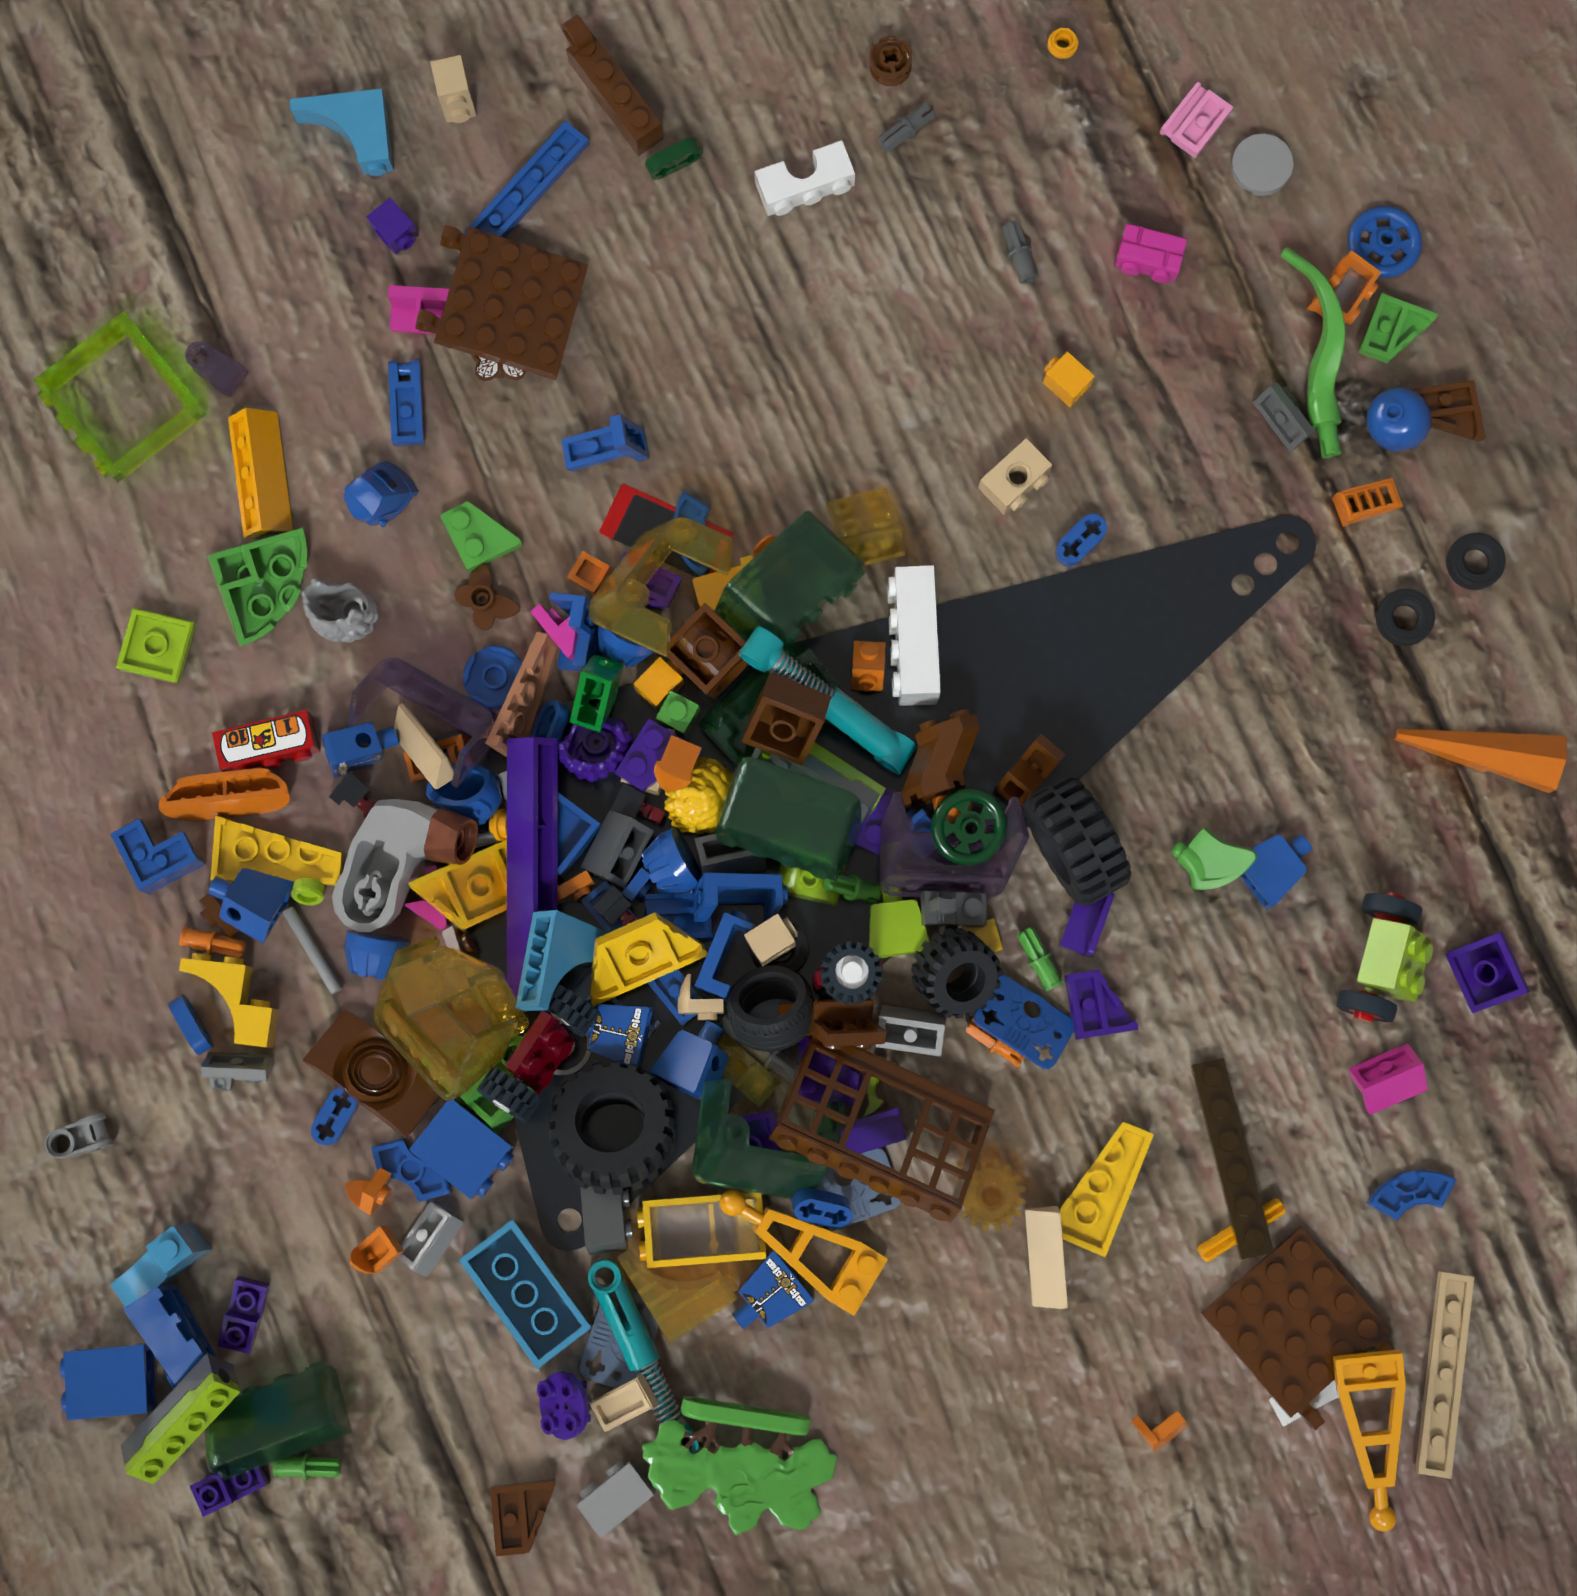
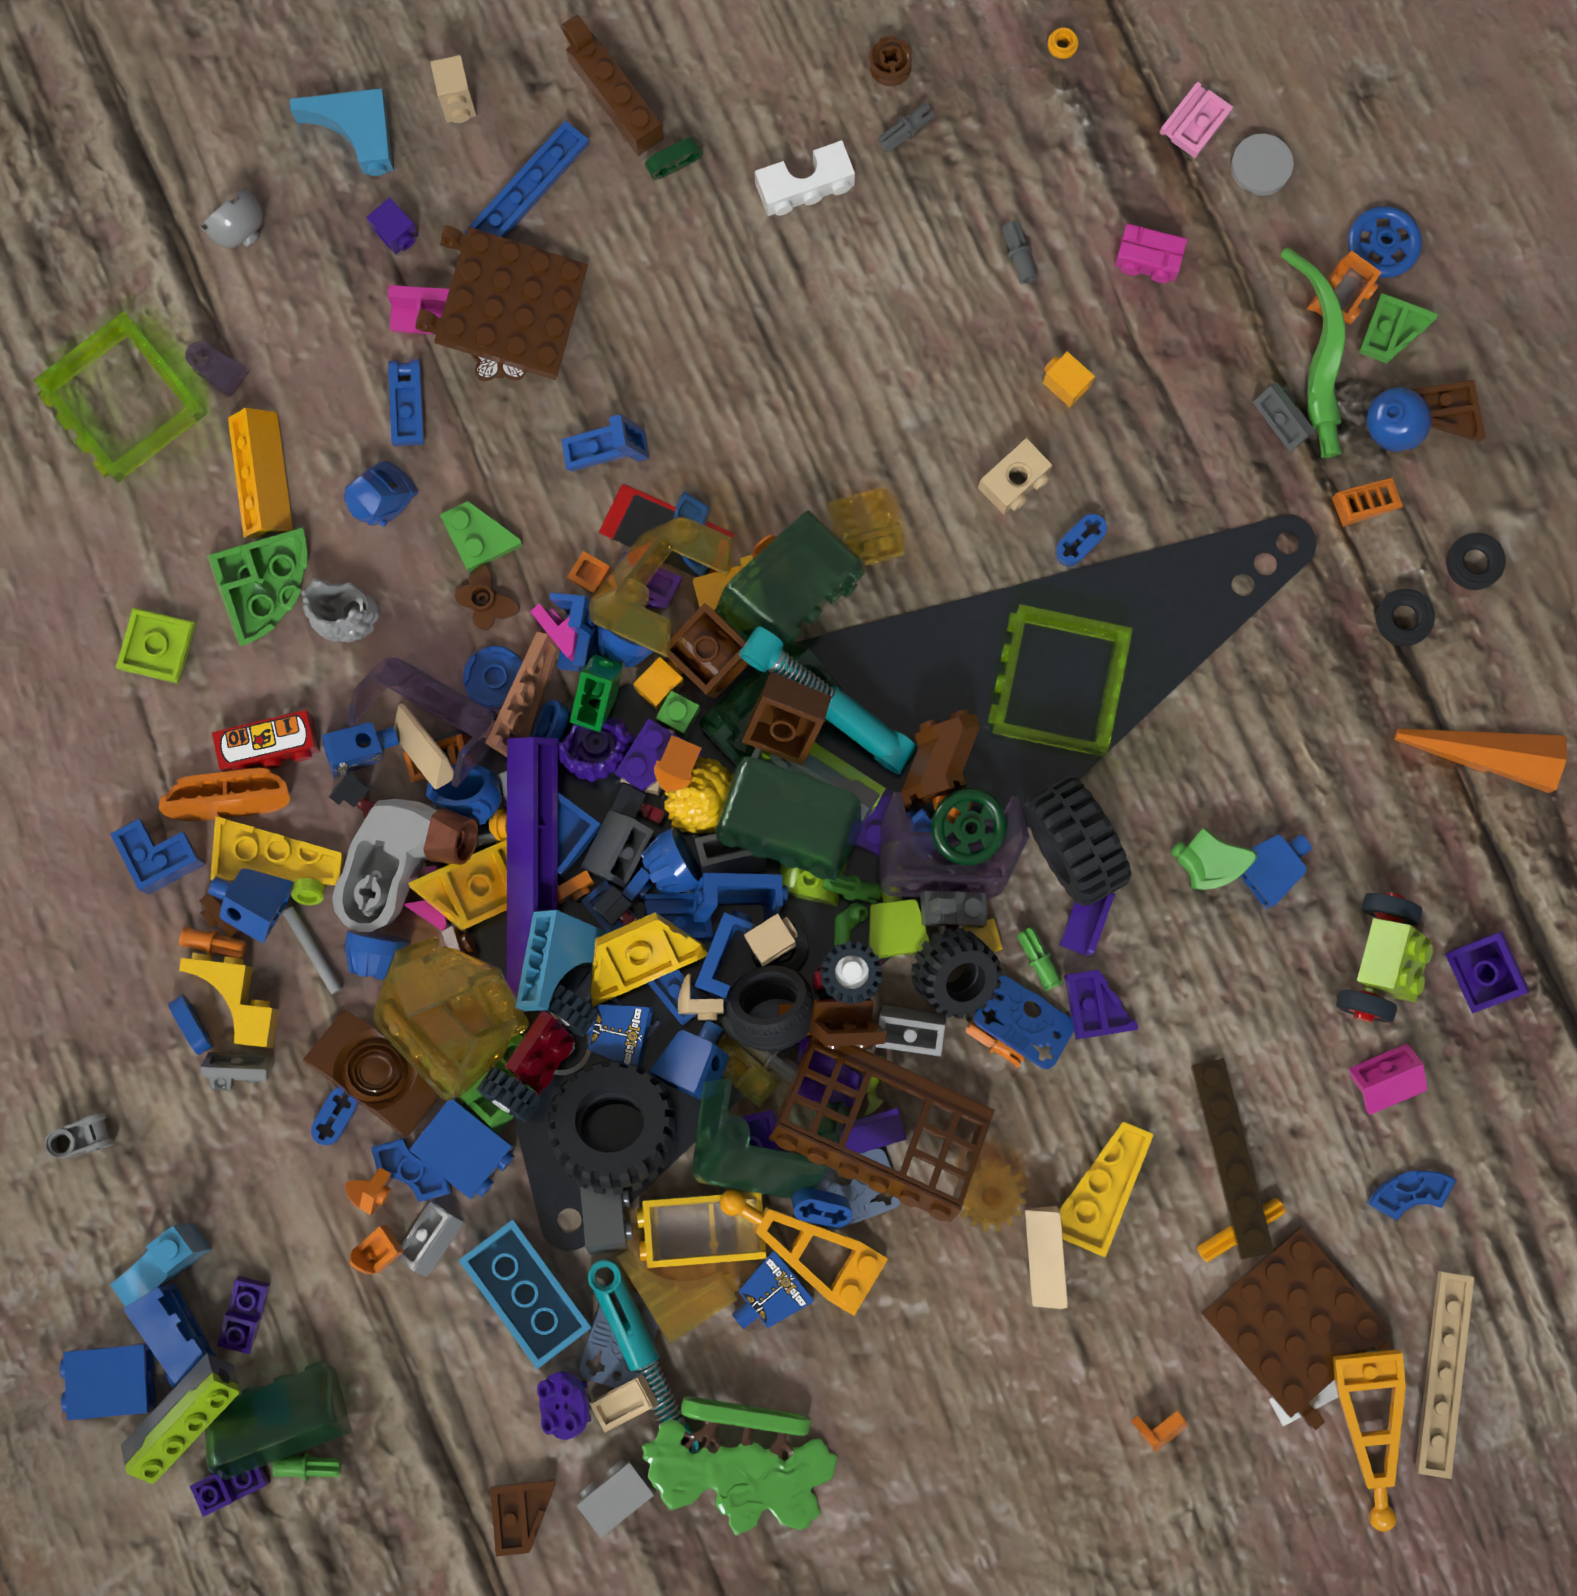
orange bracket [851,641,886,692] -> none
white brick [887,565,941,706] -> none
reddish brown brick [995,734,1066,810] -> none
none -> light grey cylinder [200,187,264,248]
none -> bright green arm [834,903,868,946]
none -> clear neon green window [988,604,1133,757]

